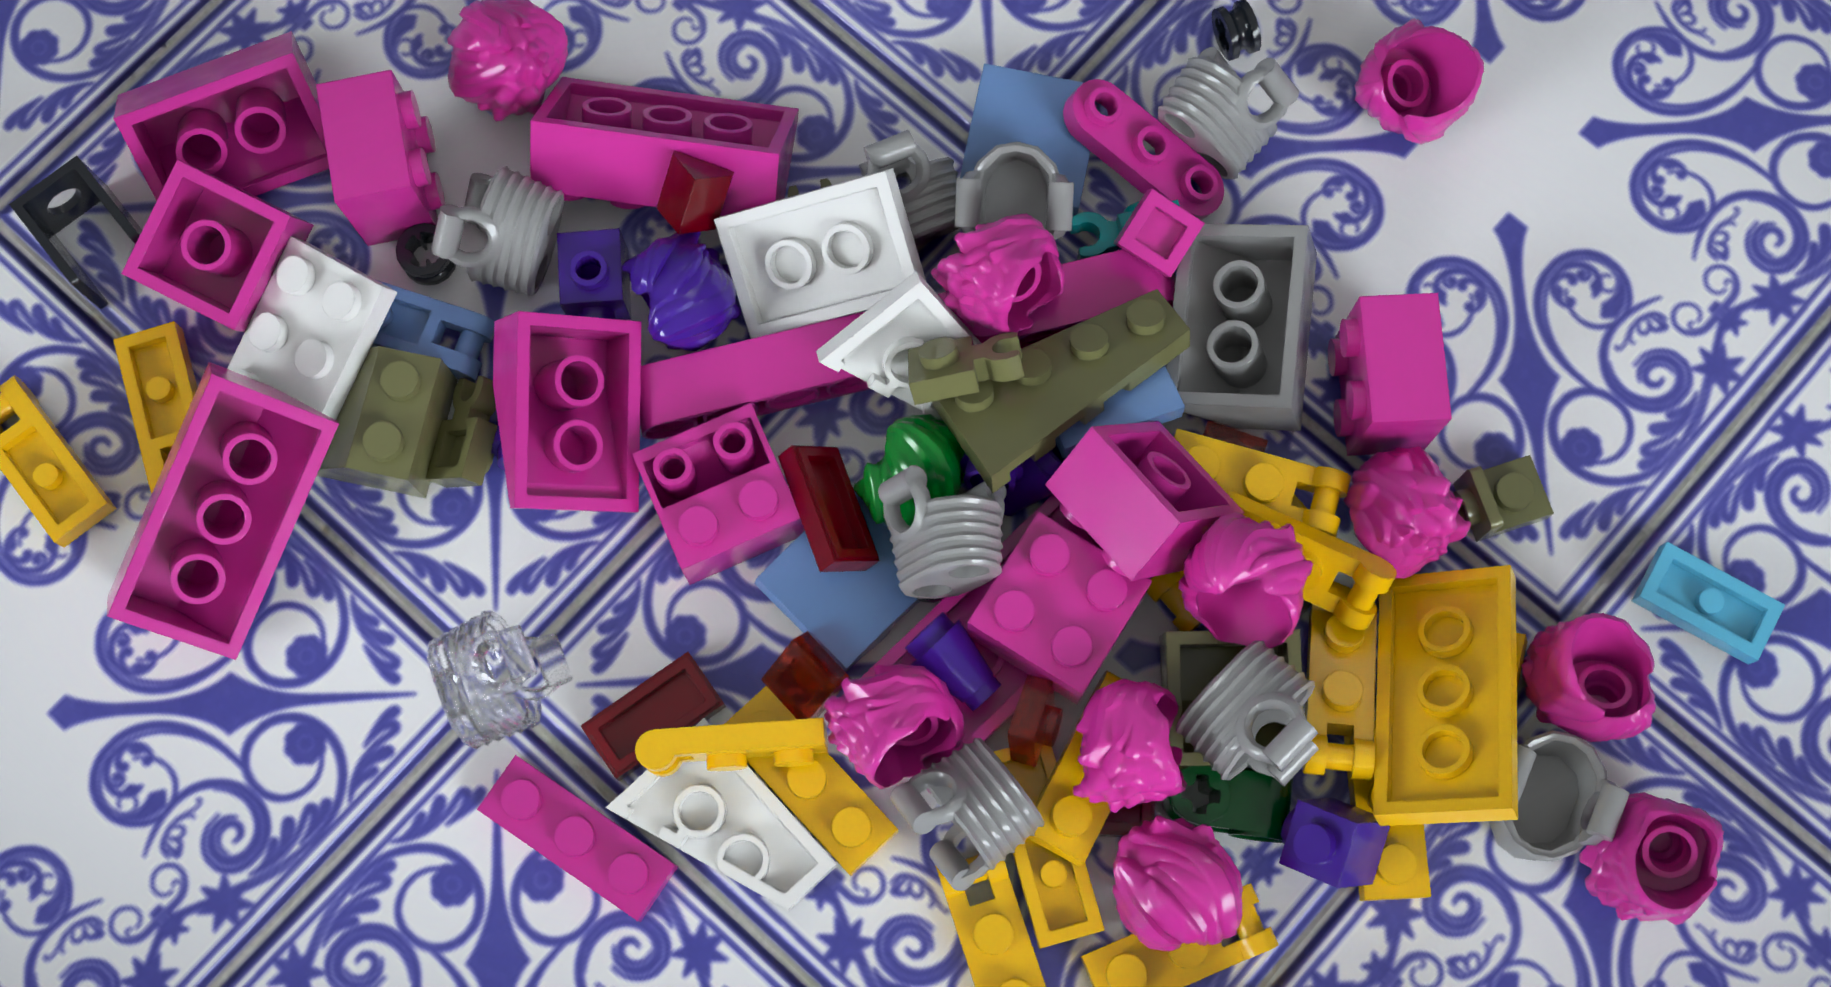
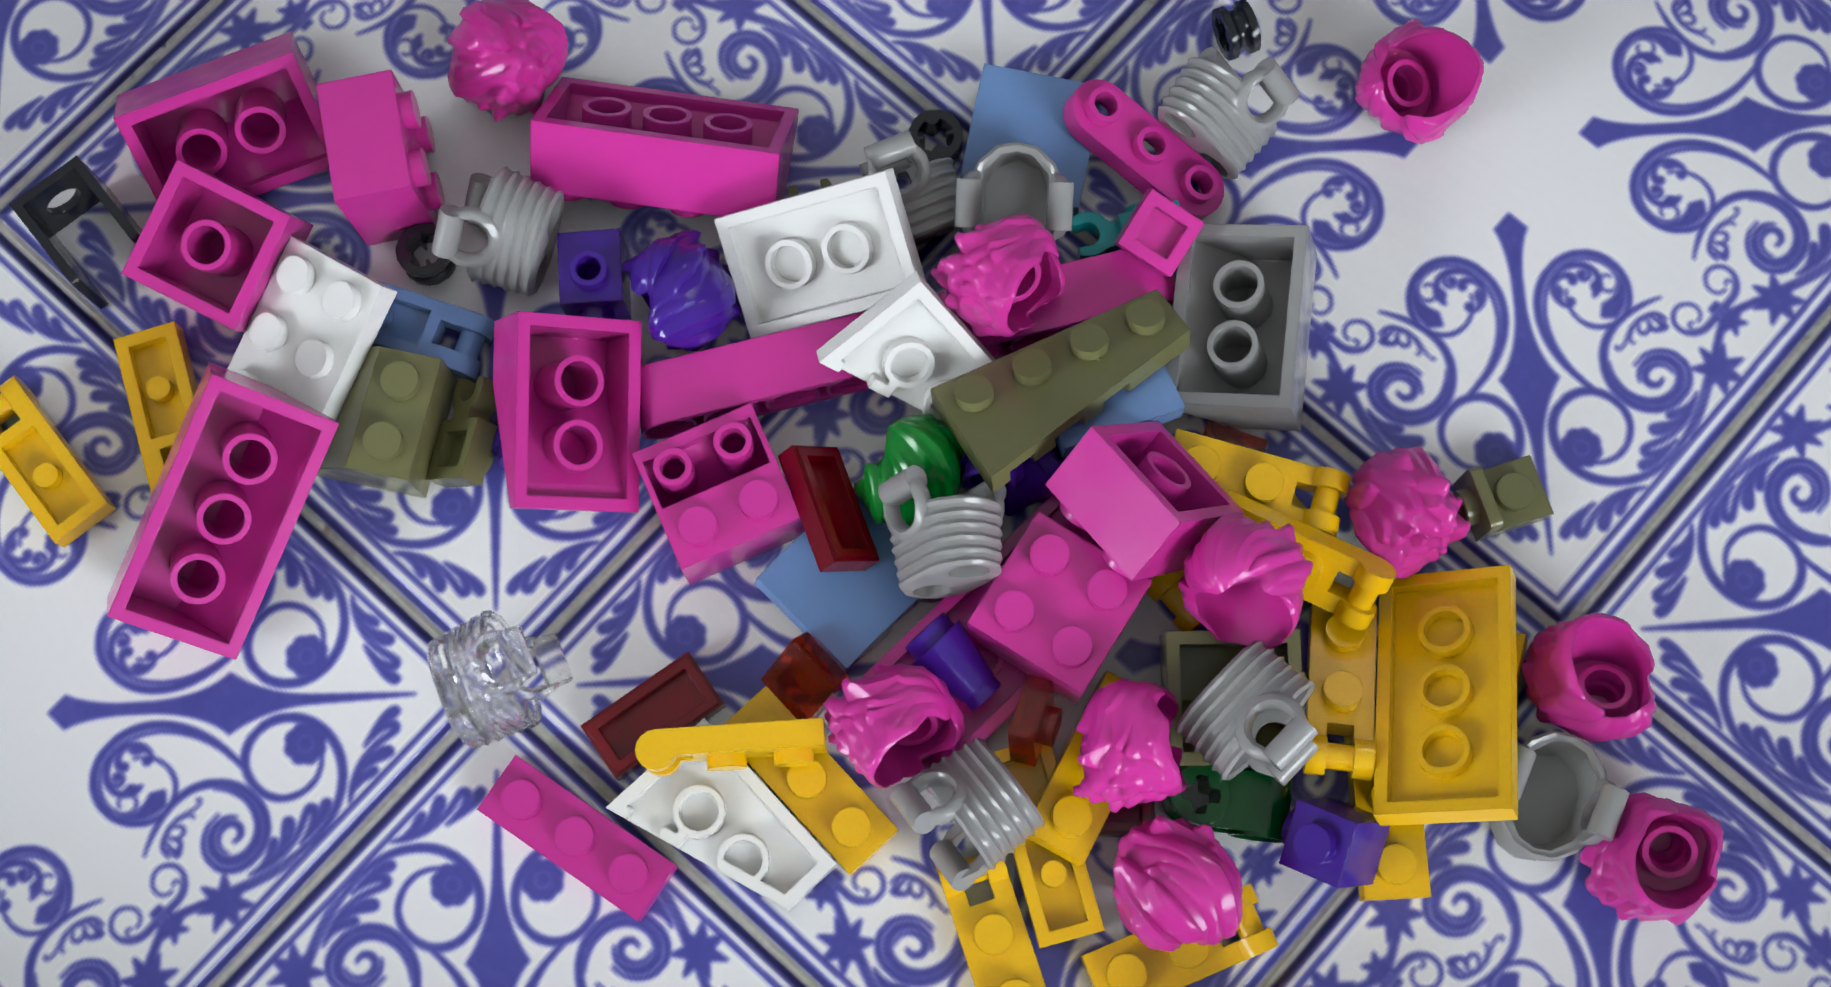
dark red slope [656,150,734,234] -> none
olive plate [908,332,1025,405] -> none
dark pink brick [1328,293,1452,456] -> none
medium azure plate [1631,542,1785,665] -> none
none -> black bush [909,110,963,165]

